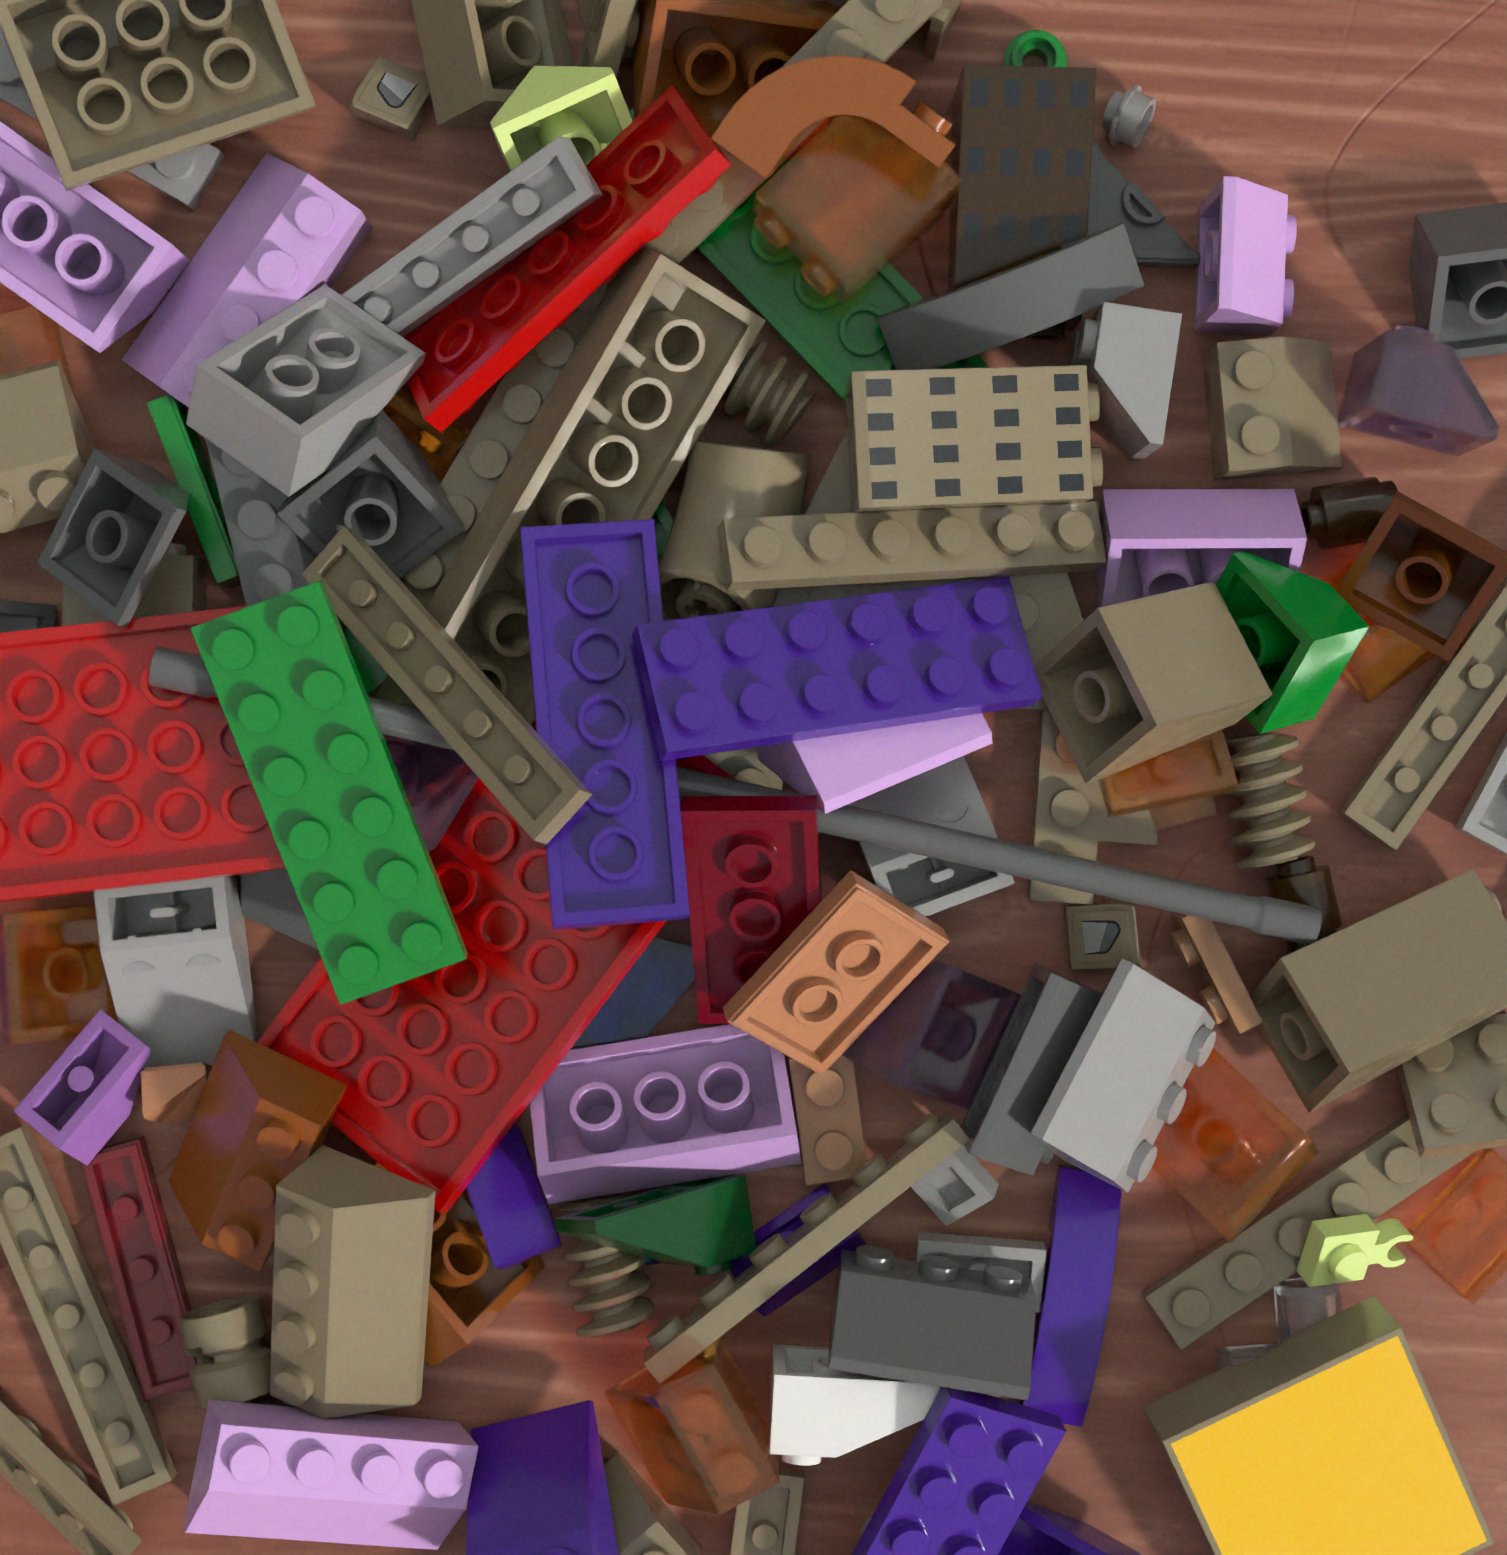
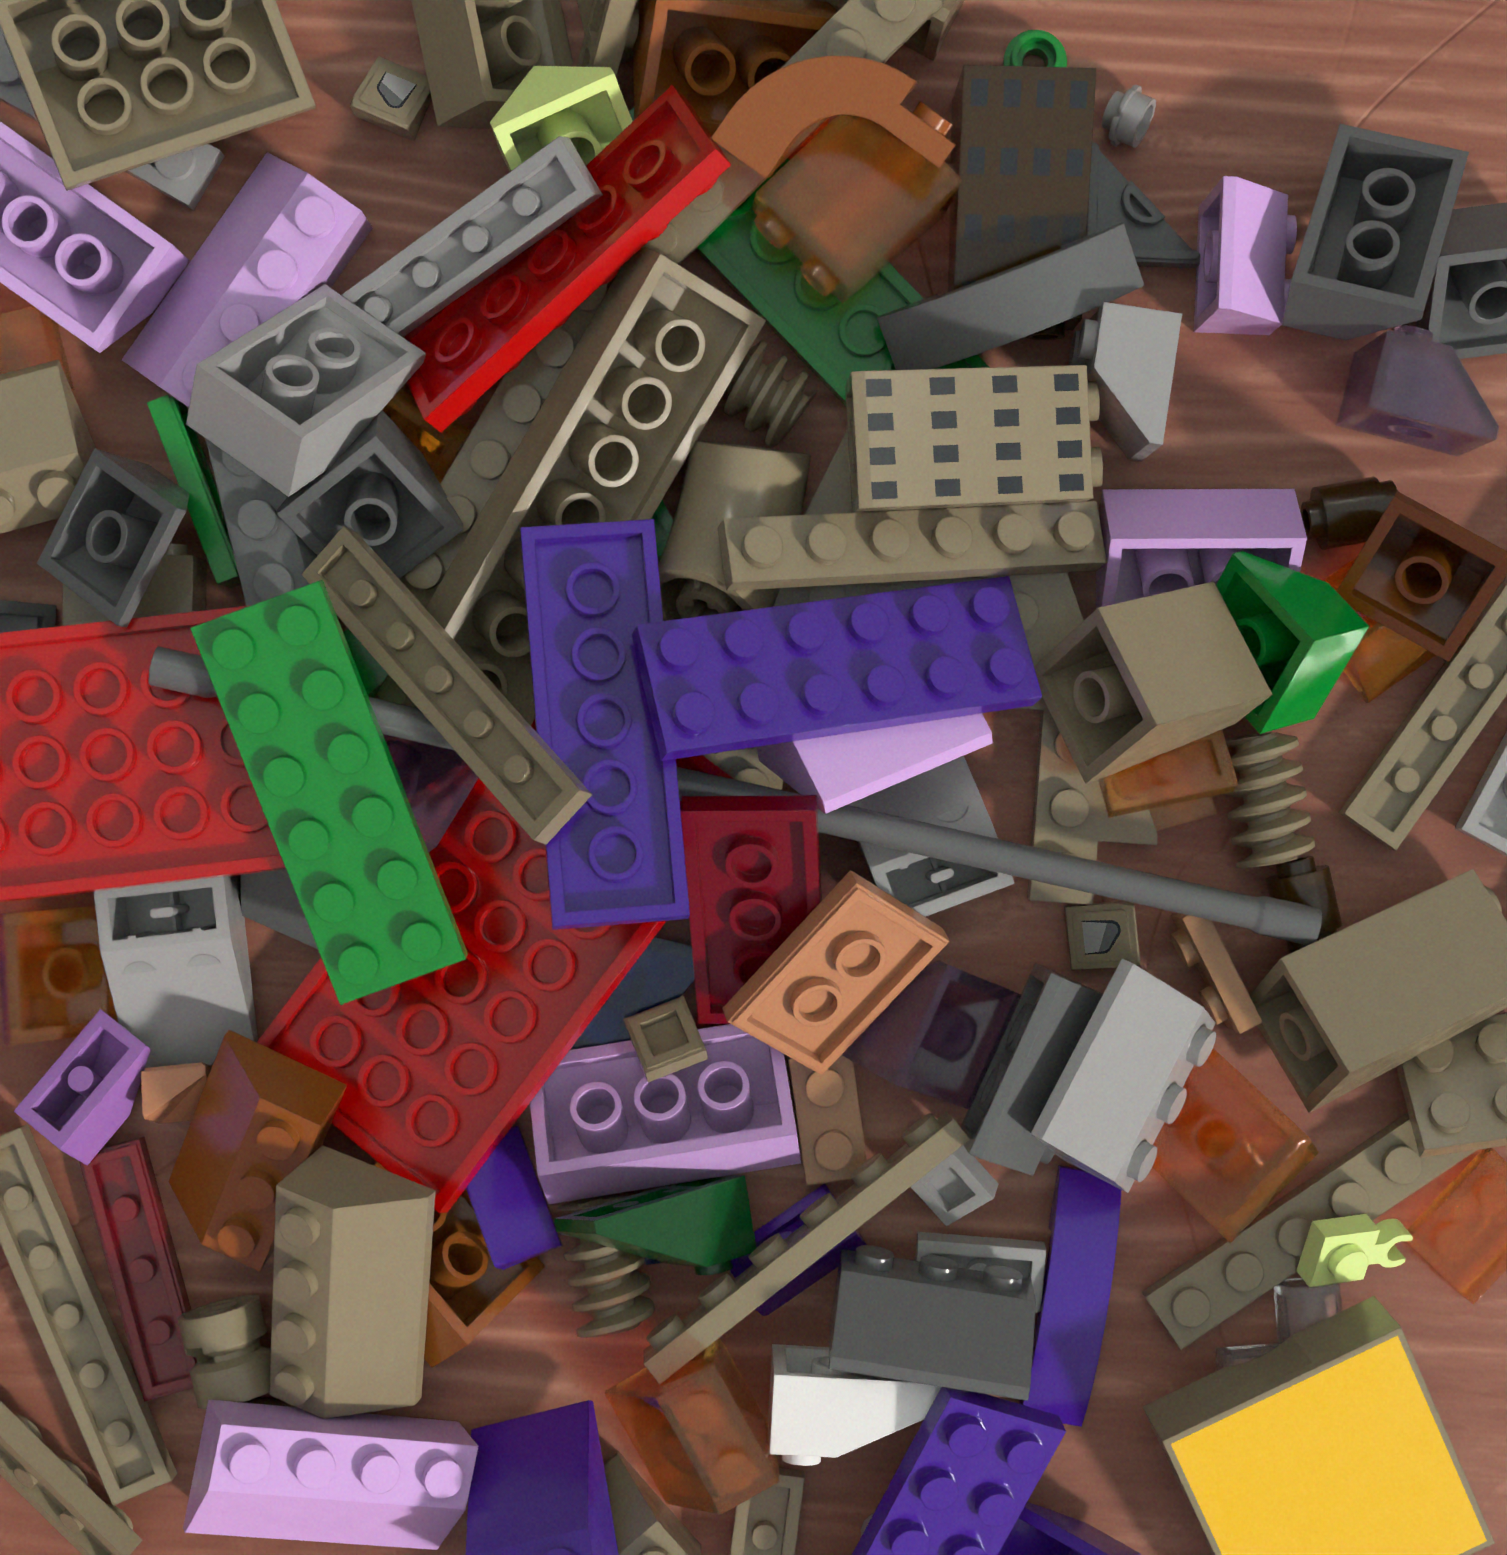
dark tan slope [1202,336,1342,481] -> none
none -> dark tan tile [624,996,708,1083]
none -> dark grey slope [1282,124,1469,340]

